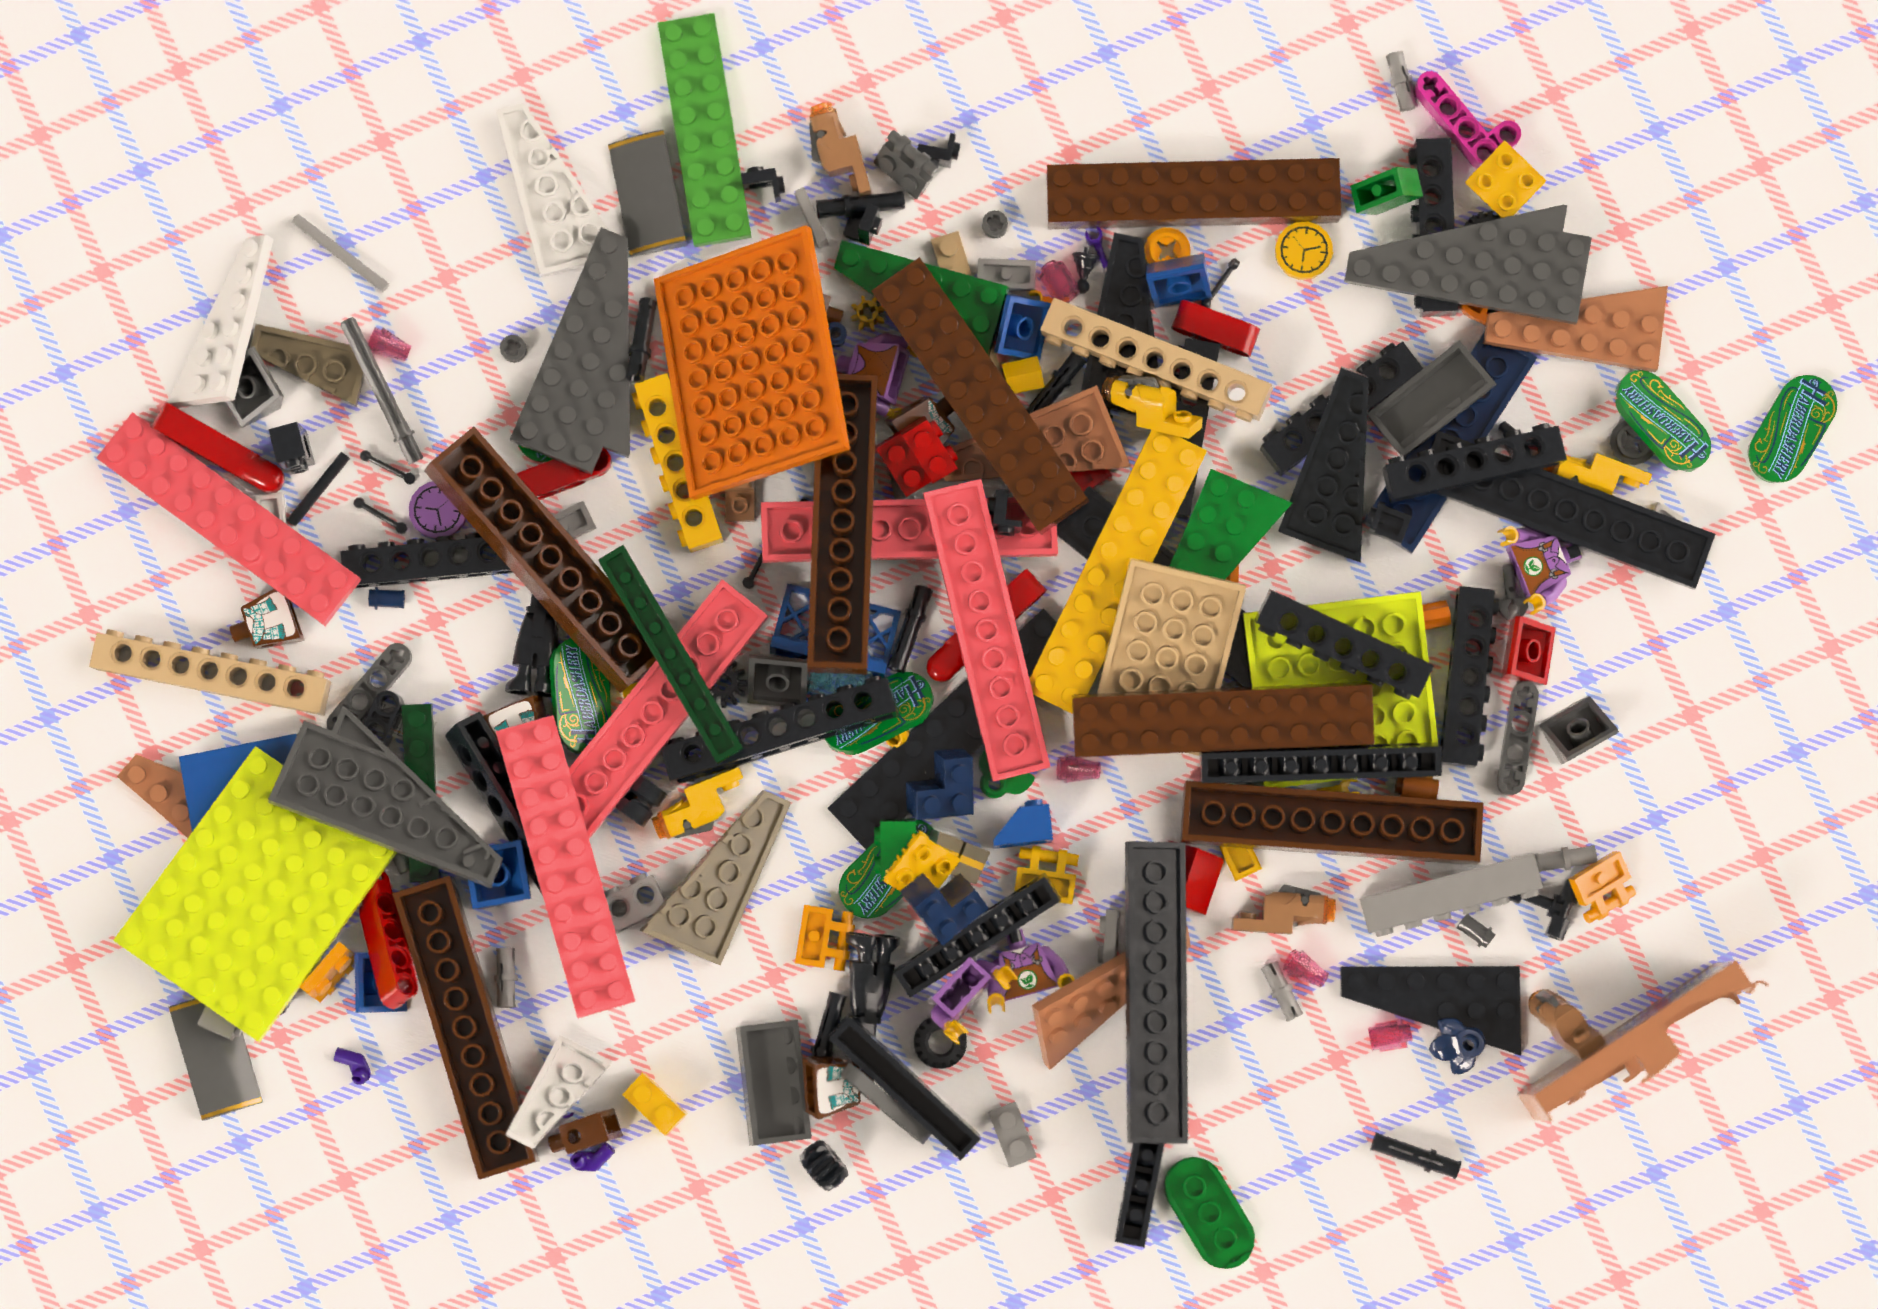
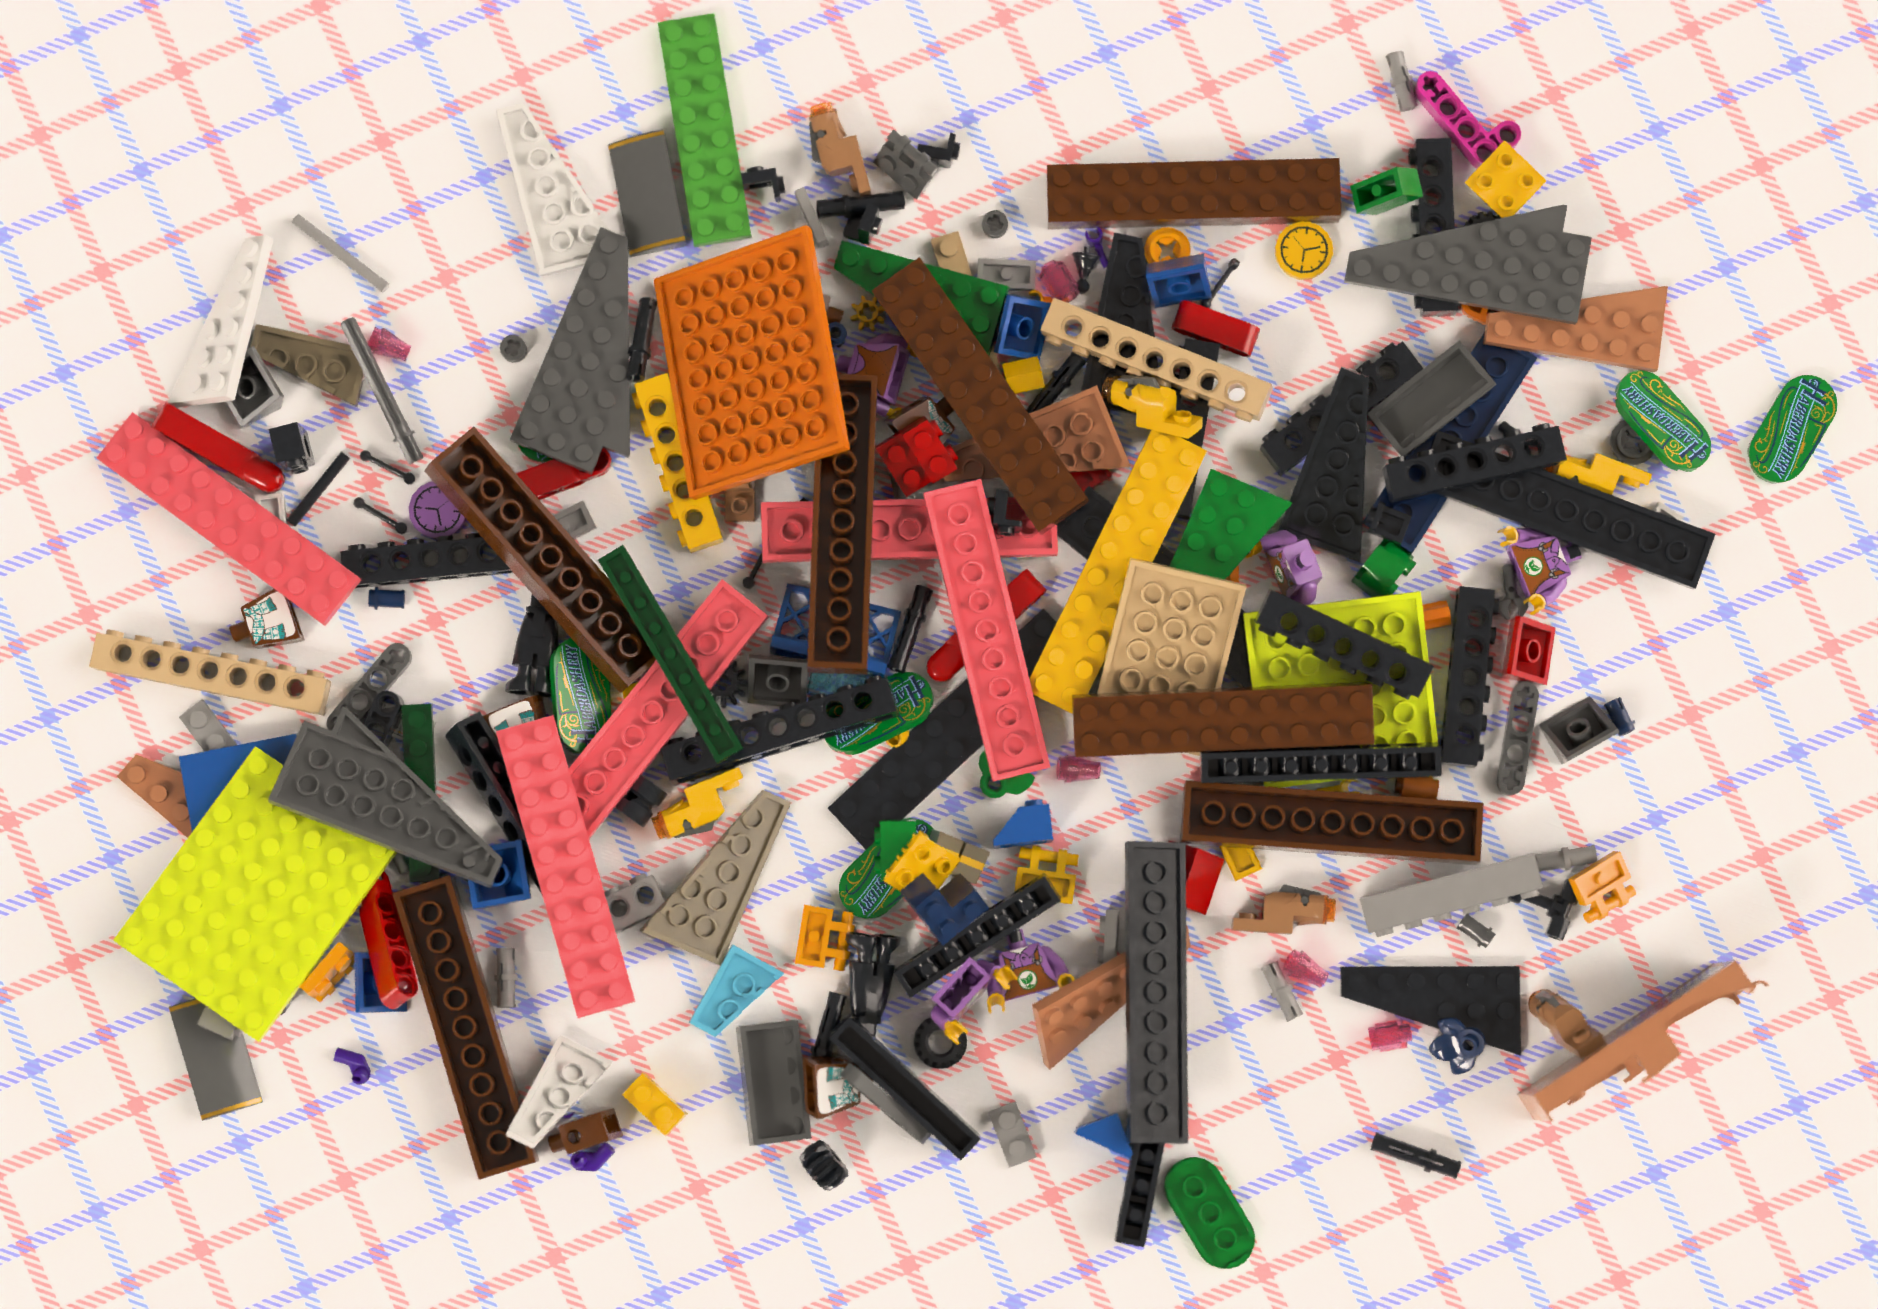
dark blue brick [906,748,974,820] -> none
none -> light grey plate [179,699,238,752]
none -> medium azure wing [689,944,785,1037]
none -> blue slope [1074,1112,1133,1159]
none -> medium lavender torso [1245,530,1323,605]
none -> green cylinder [1351,539,1417,597]
none -> dark blue pin [1604,697,1636,737]

